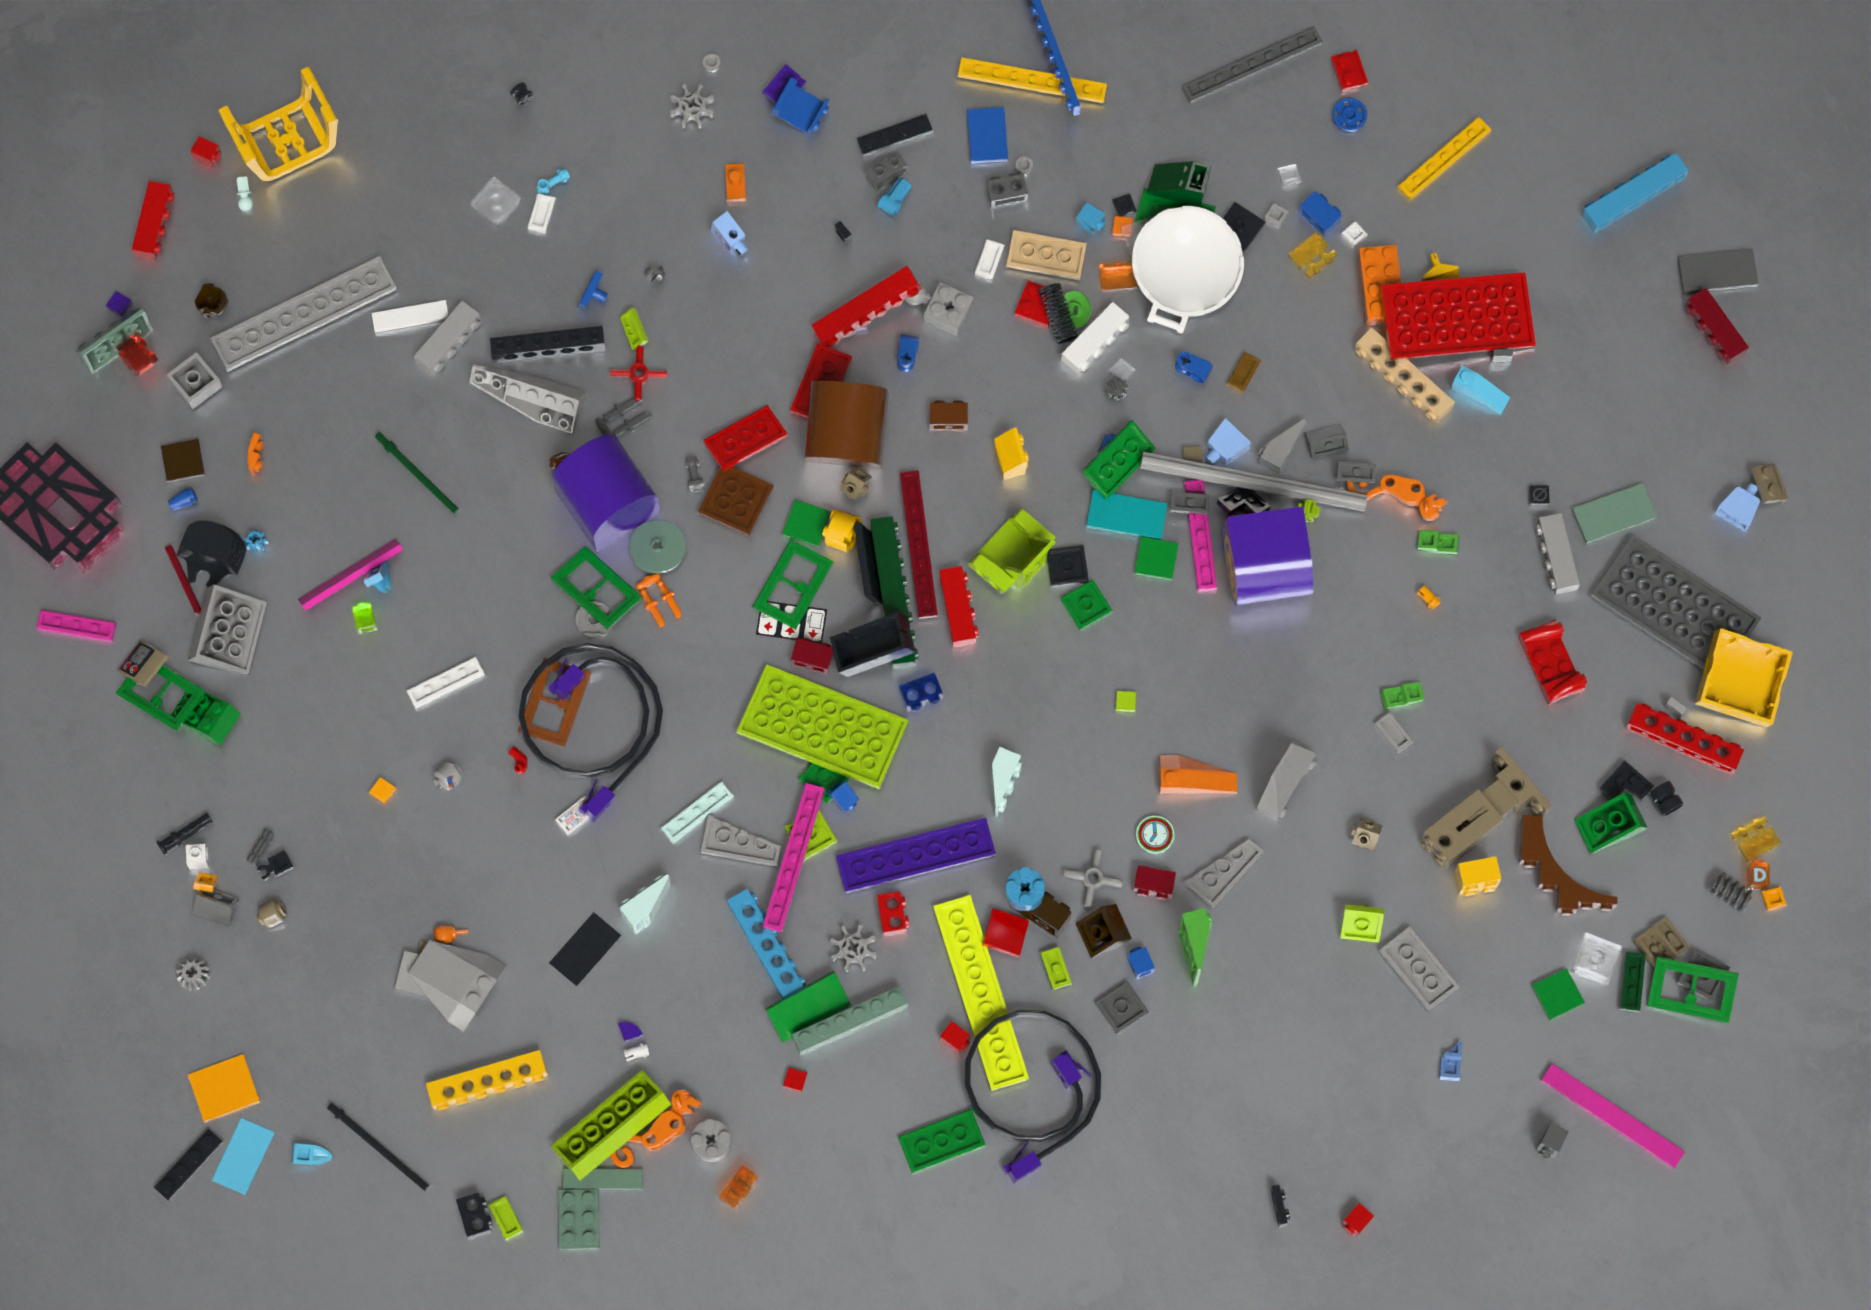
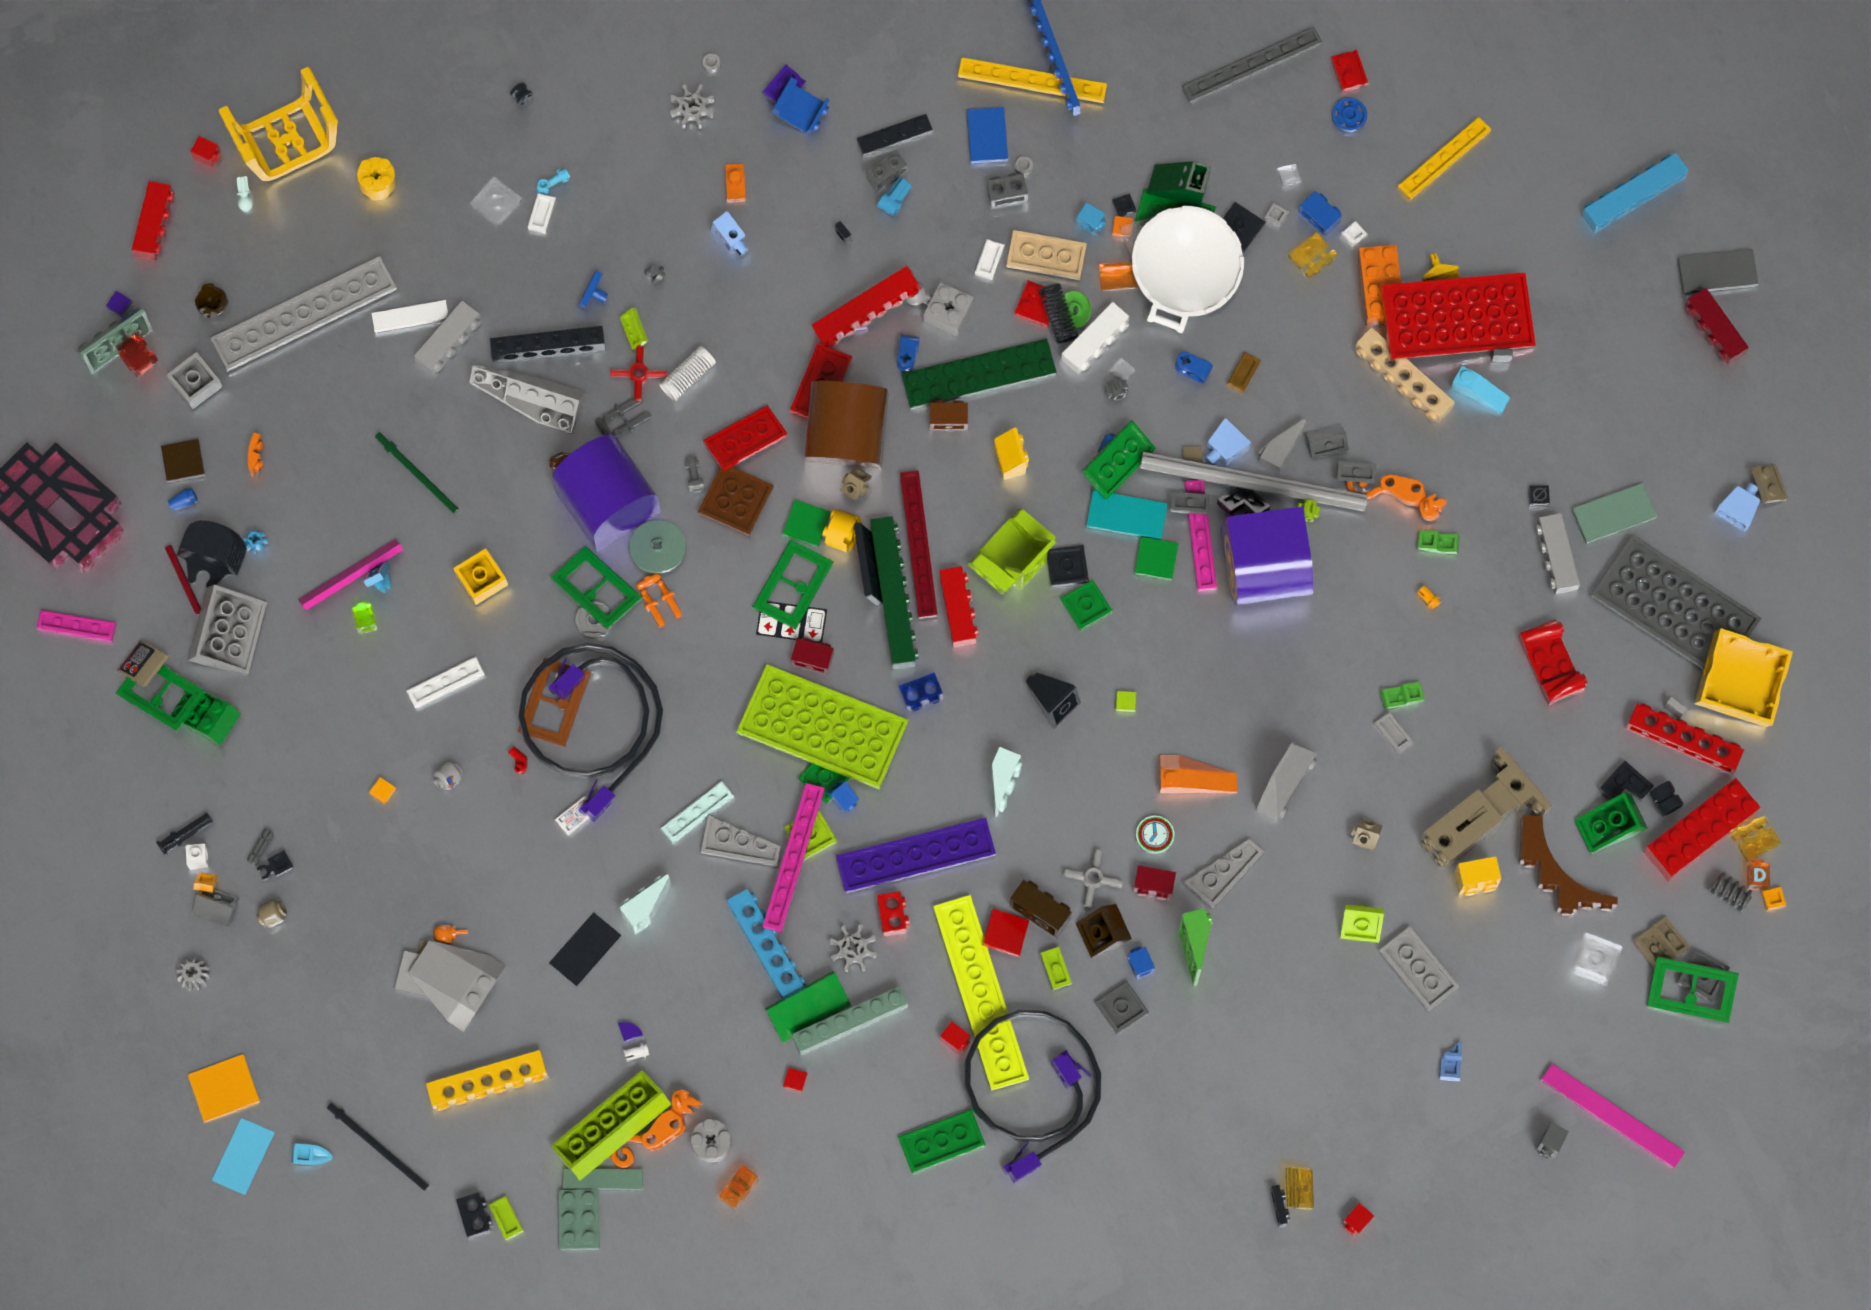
black plate [154,1129,224,1201] -> none
black piece [830,612,916,677] -> none
dark azure brick [1005,867,1045,911] -> none
green tile [1532,968,1585,1021] -> none
dark green plate [1620,952,1646,1013] -> none
none -> yellow brick [357,157,396,200]
none -> yellow brick [453,548,508,605]
none -> white piece [659,346,716,401]
none -> dark green plate [901,338,1057,410]
none -> black slope [1026,672,1081,729]
none -> clear yellow plate [1286,1167,1314,1210]
none -> red brick [1644,778,1761,882]

